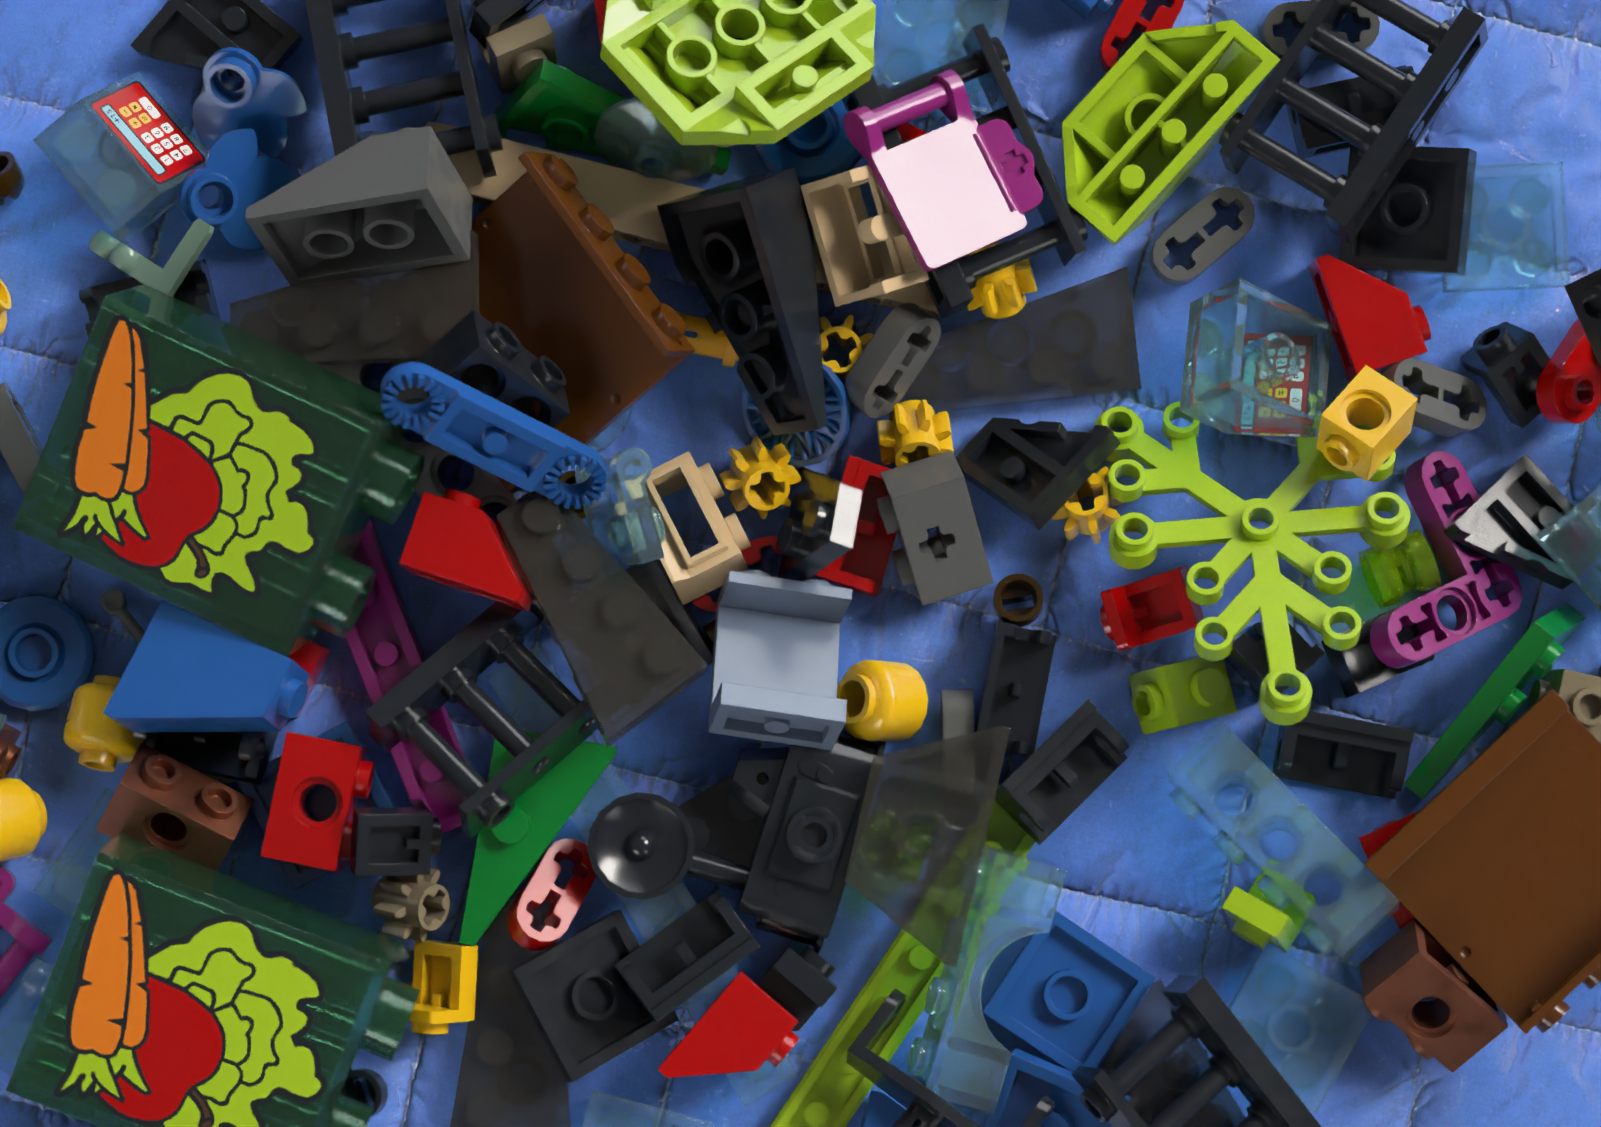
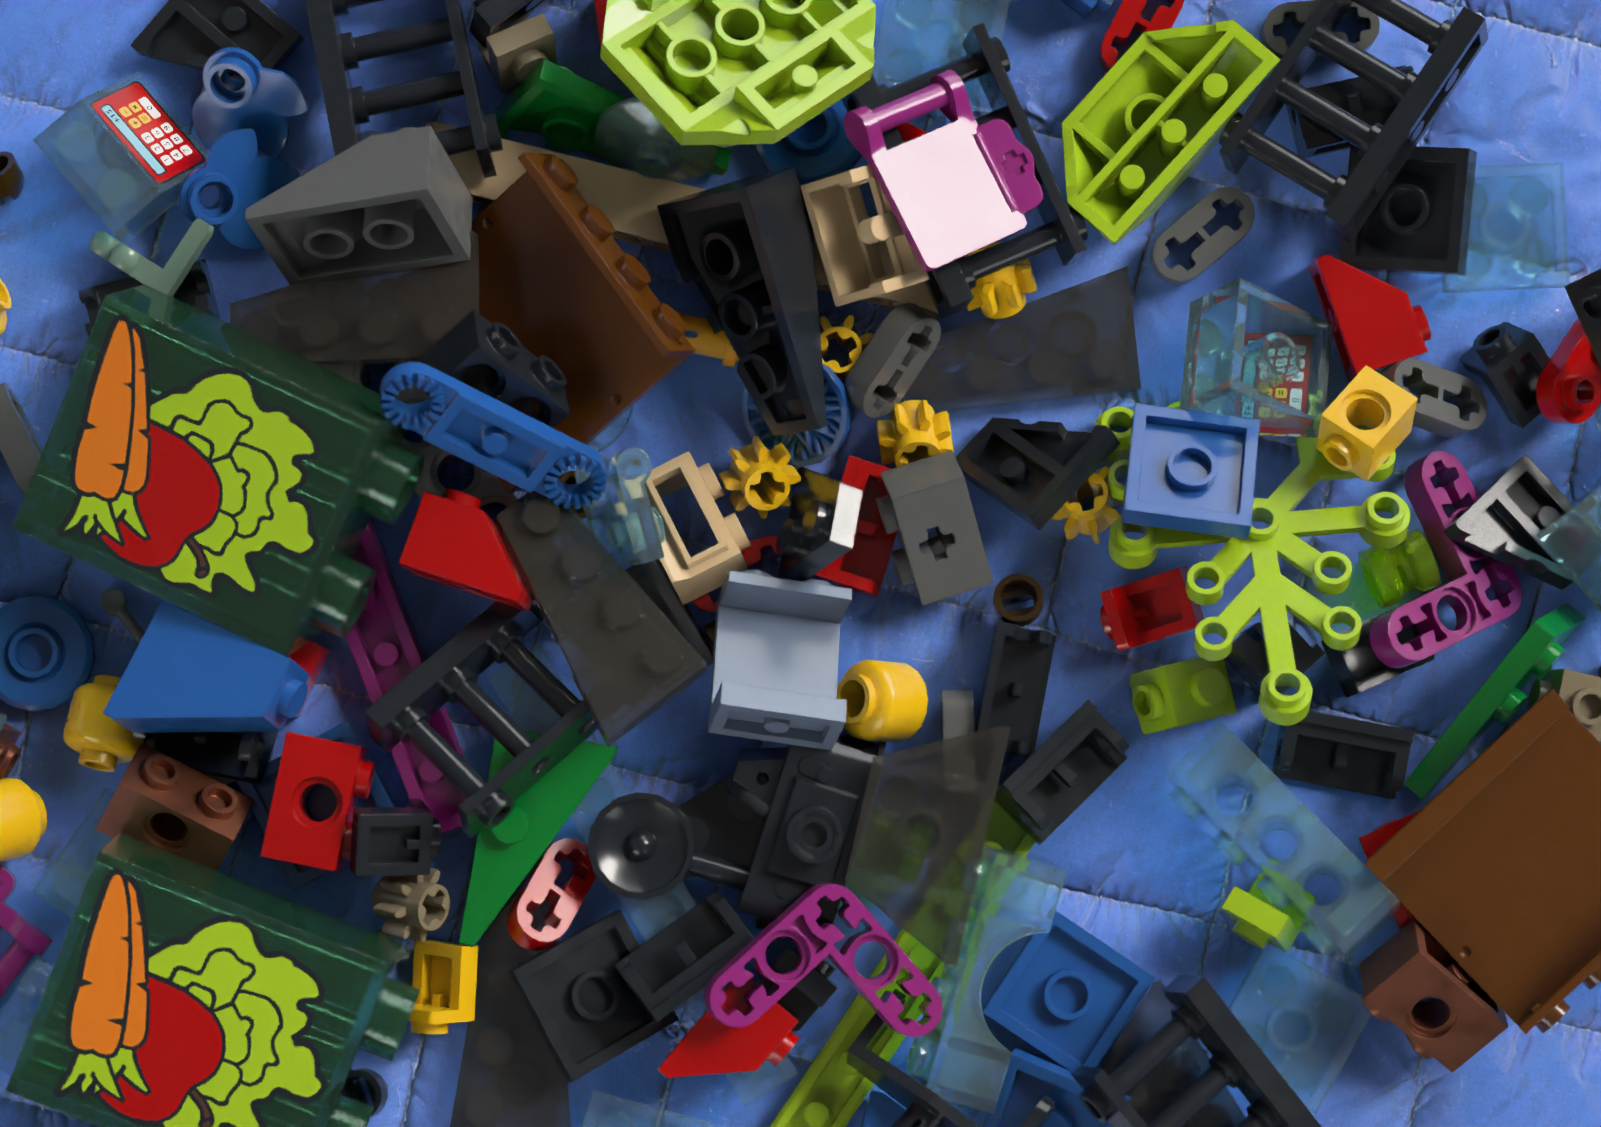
none -> magenta beam [704,883,943,1037]
none -> plate [1121,403,1260,539]

